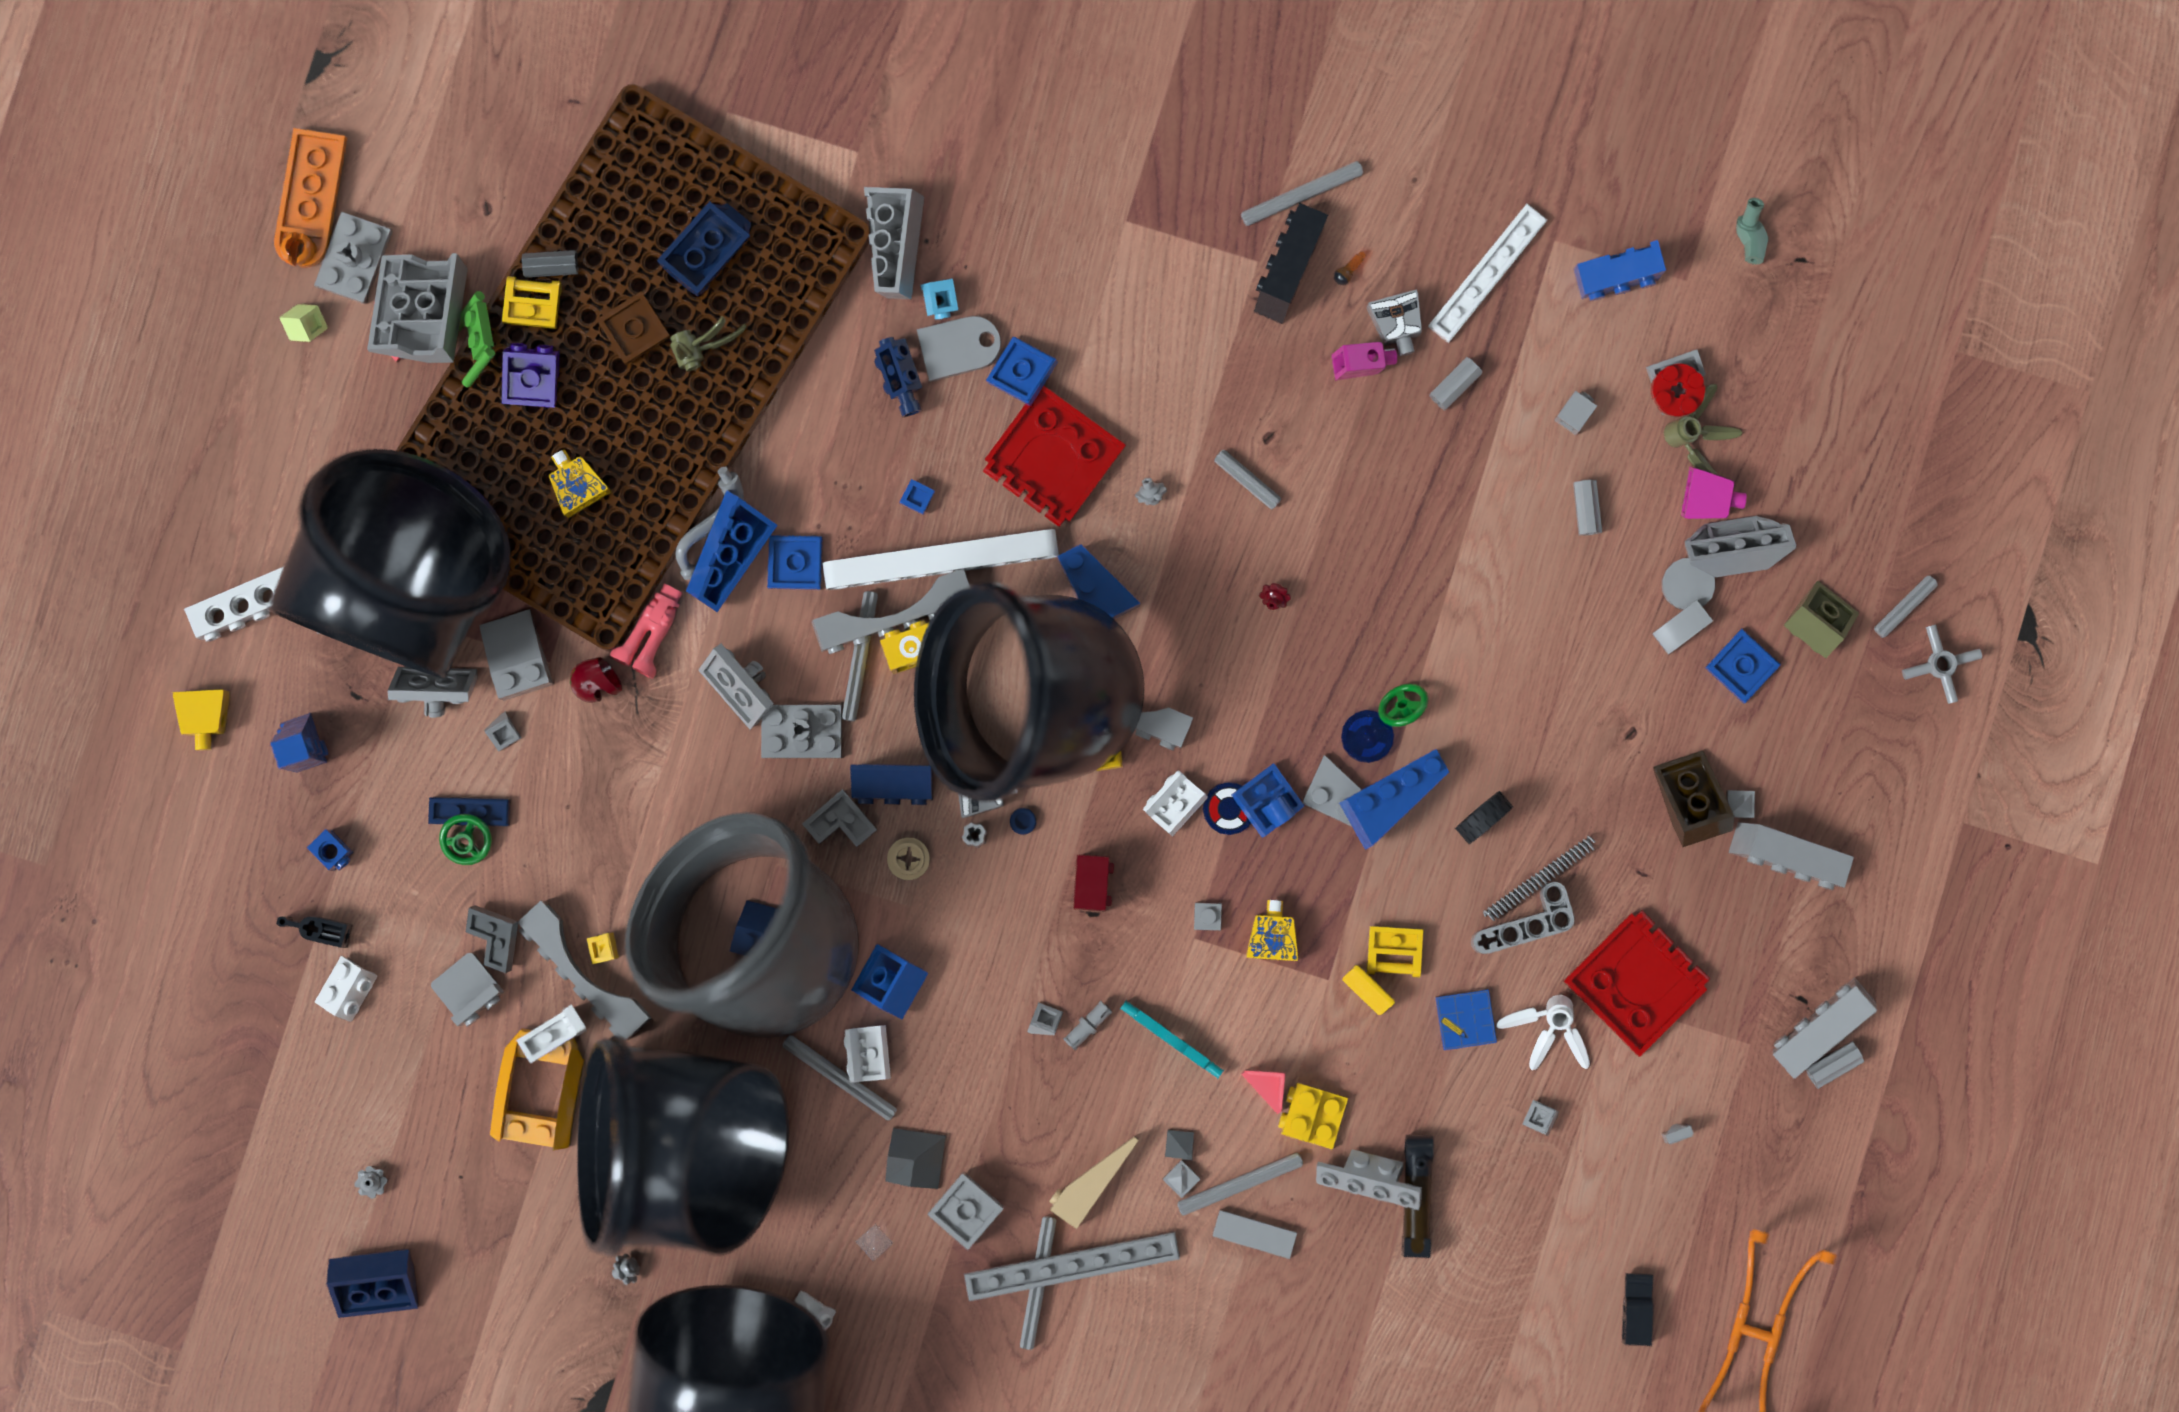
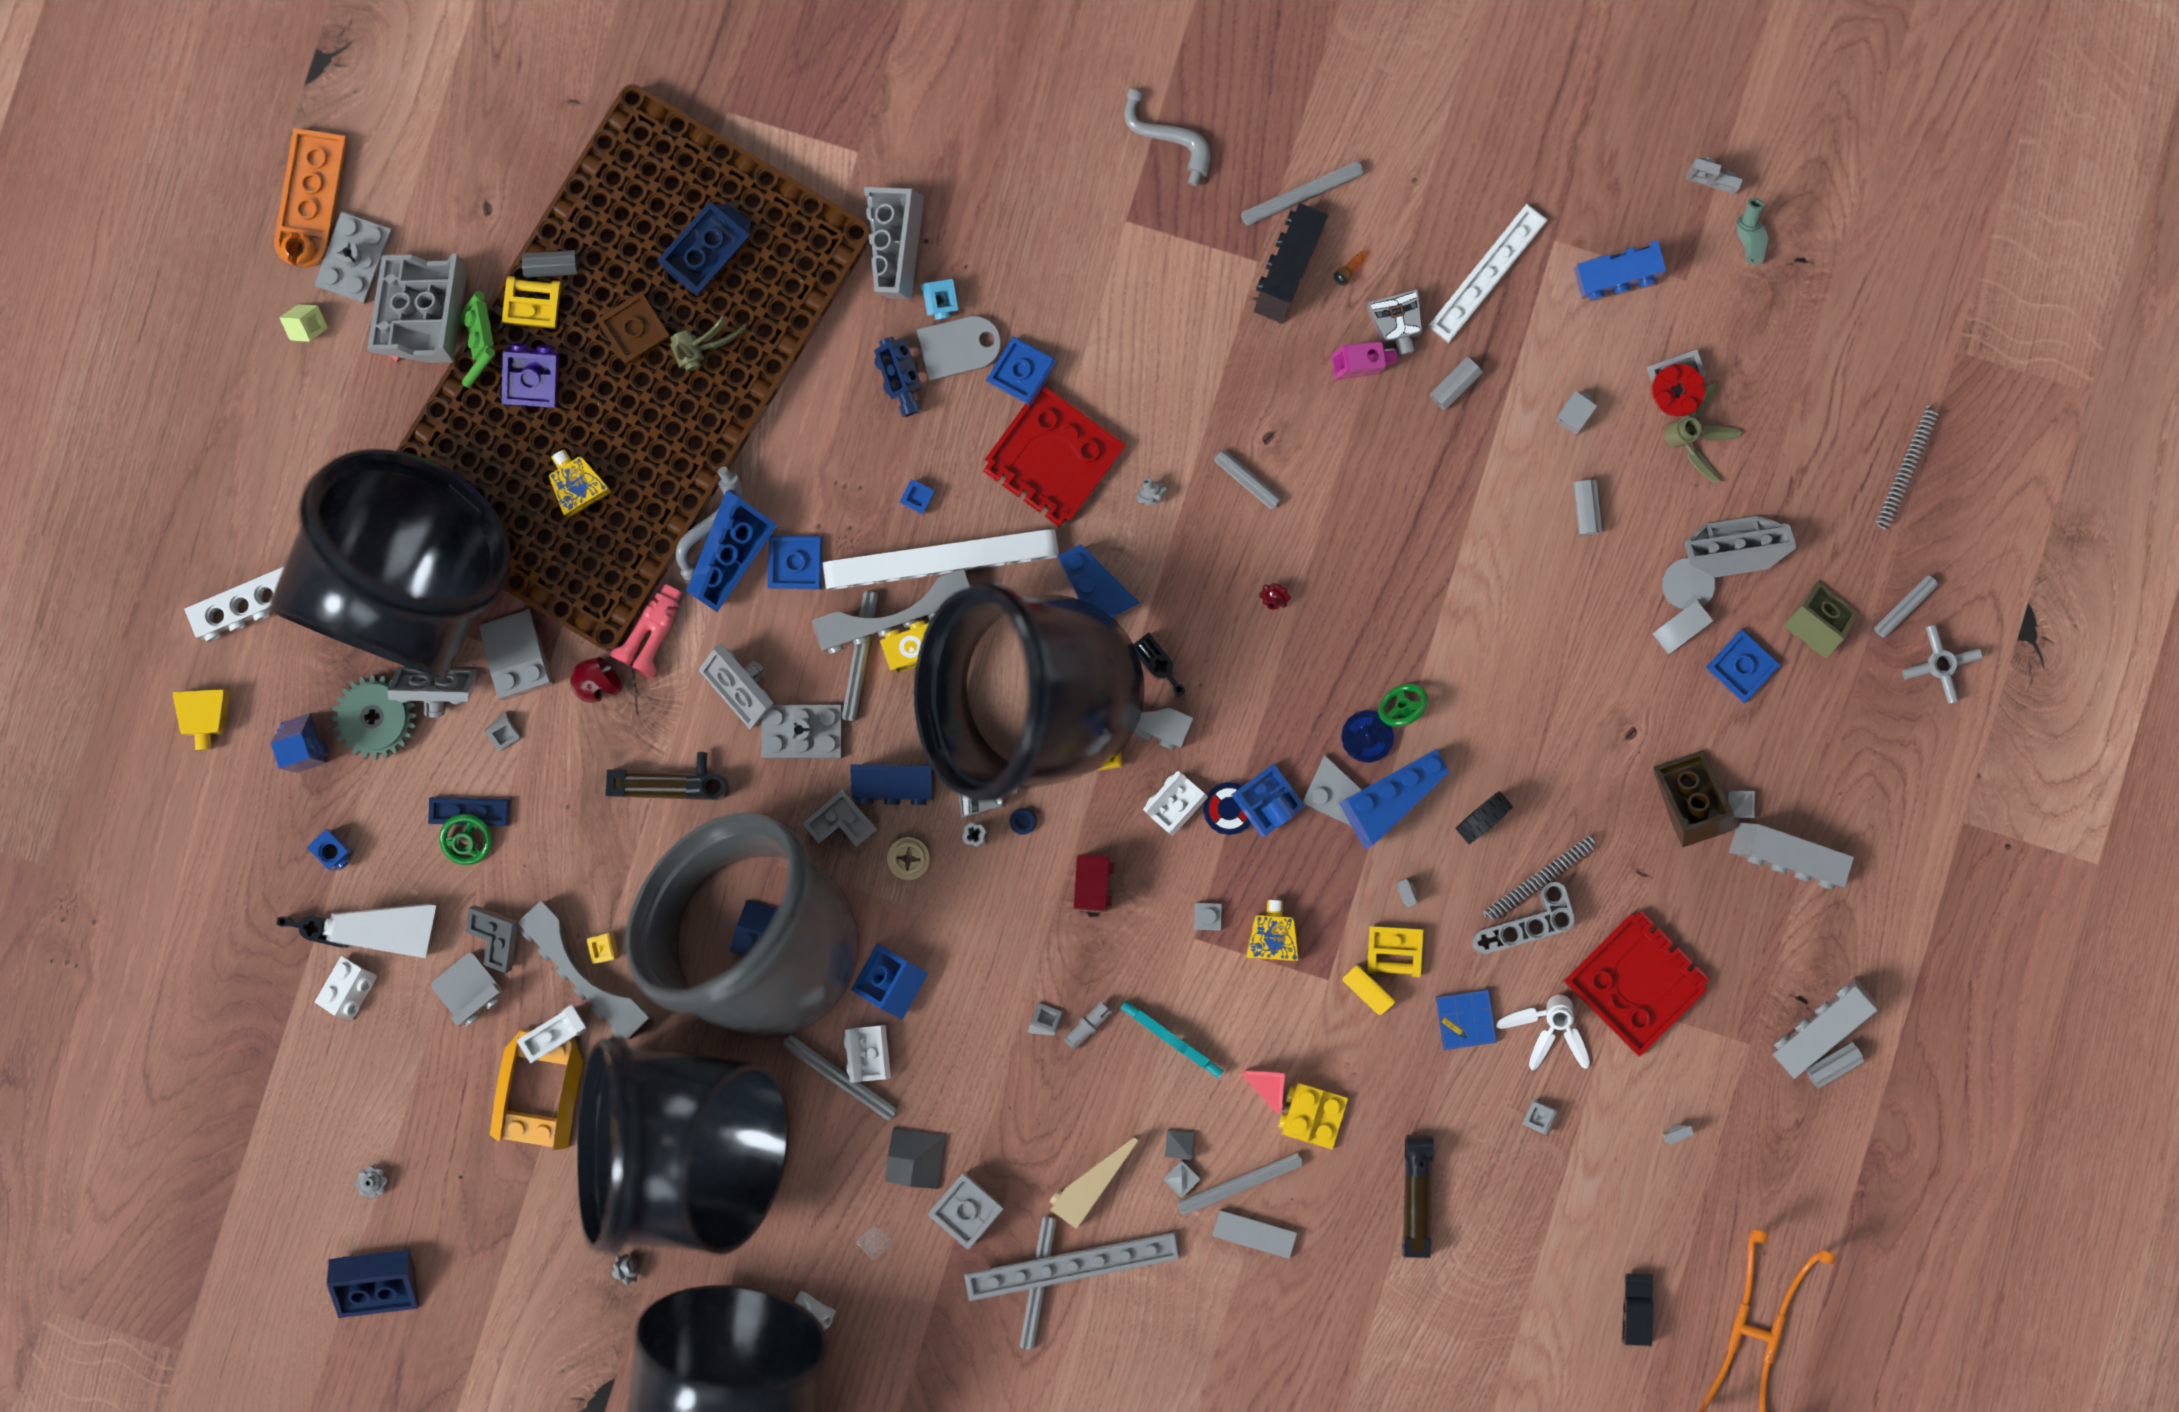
light grey bracket [1316,1149,1421,1210] -> none
dark pink torso [1681,466,1747,519] -> none
none -> white slope [324,903,436,958]
none -> sand green gear [331,675,418,760]
none -> piece [606,752,729,801]
none -> light grey animal [1124,89,1211,186]
none -> black piece [1134,632,1185,697]
none -> light grey tile [1396,879,1417,907]
none -> light grey plate [1685,157,1742,195]
none -> light grey piece [1876,405,1940,530]

